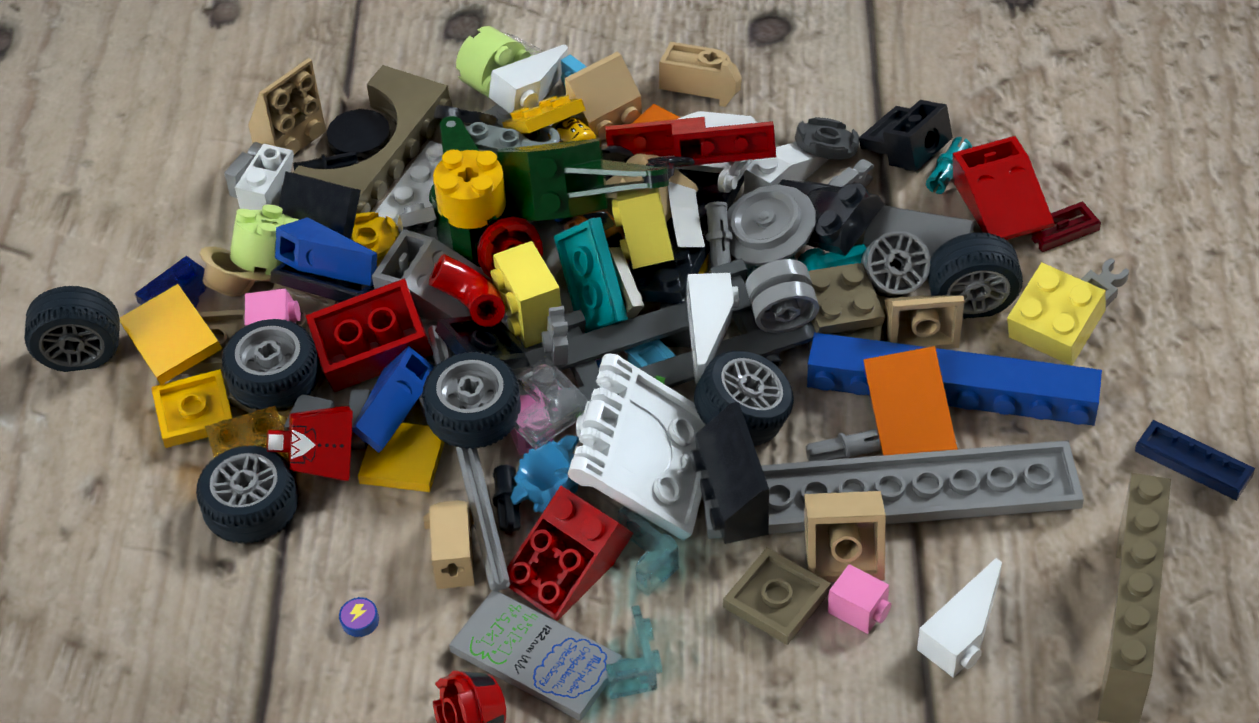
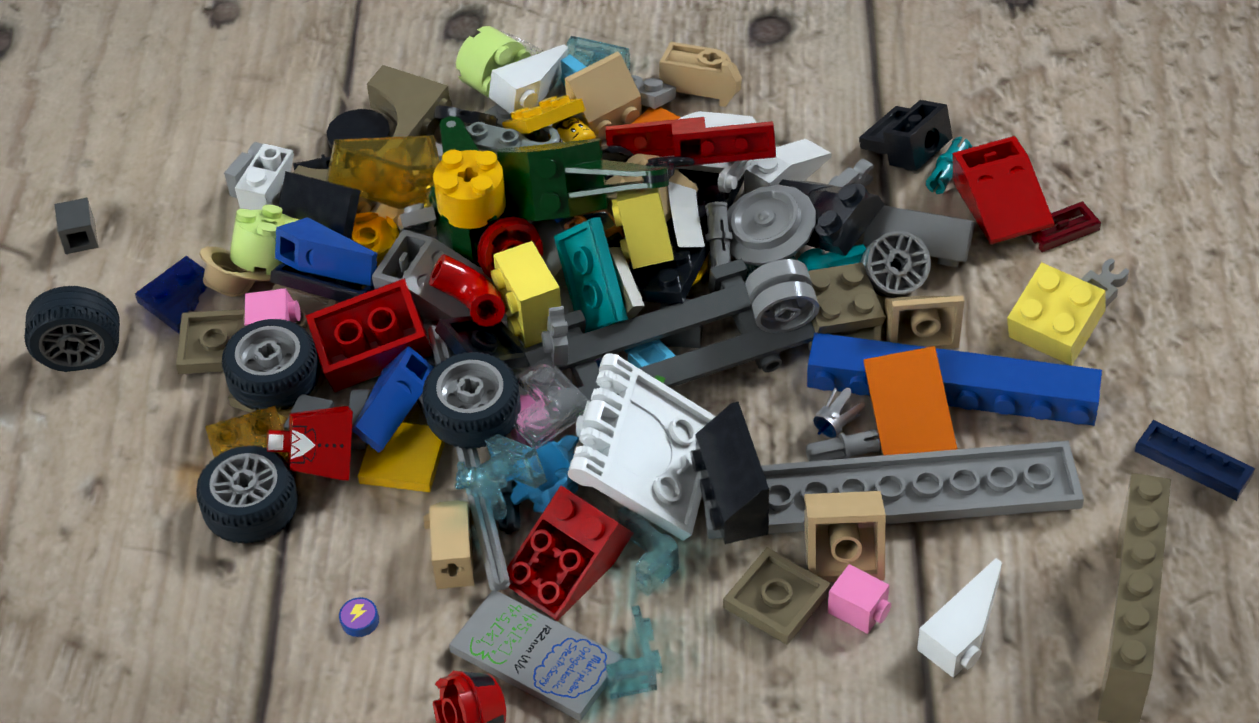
yellow tile [120,284,222,385] -> none
yellow plate [151,369,236,448] -> none
tan slope [248,58,326,155] -> none
white slope [686,273,739,384] -> none
black wheel [694,351,794,446] -> none
dark grey tile [795,117,860,160] -> none
black wheel [927,233,1023,319] -> none
none -> dark grey brick [54,197,99,254]
none -> clear yellow slope [326,135,440,209]
none -> clear light blue piece [455,434,547,520]
none -> clear light blue plate [567,36,630,72]
none -> light grey plate [631,75,676,109]
none -> flat silver piece [813,388,865,438]

